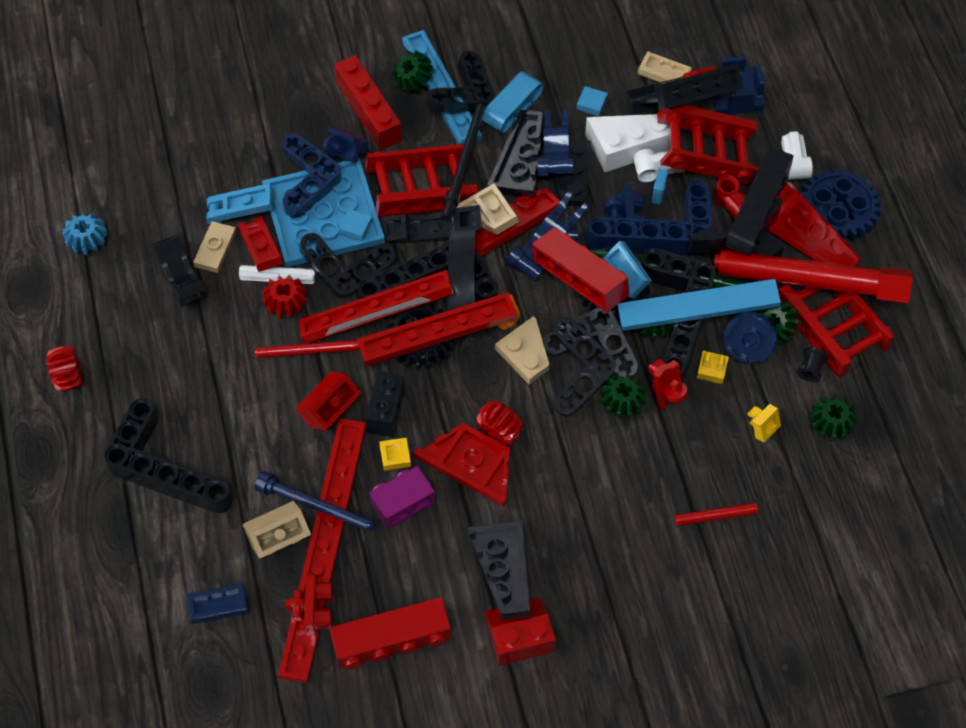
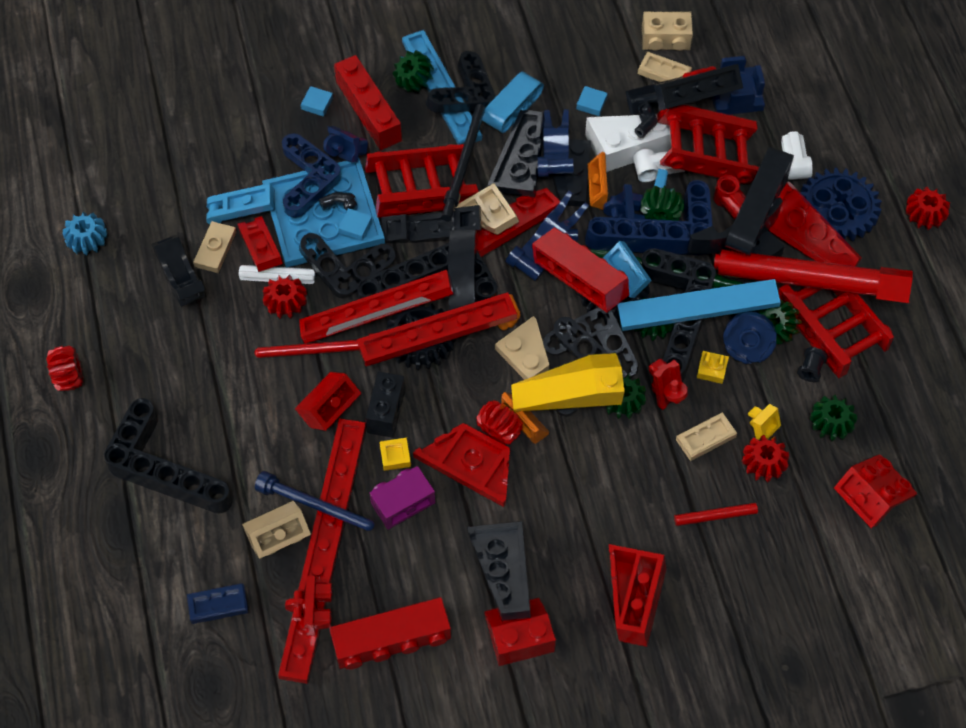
none -> dark azure tile [301,86,333,116]
none -> black arm [318,192,357,211]
none -> orange slope [501,392,549,444]
none -> yellow wedge [511,353,624,412]
none -> orange slope [588,152,608,210]
none -> red wedge [609,544,667,647]
none -> black arm [634,103,658,138]
none -> dark green gear [640,186,684,221]
none -> tan brick [642,12,693,50]
none -> tan plate [676,412,737,461]
none -> red gear [742,434,789,483]
none -> red bracket [834,454,917,528]
none -> red gear [905,186,950,230]

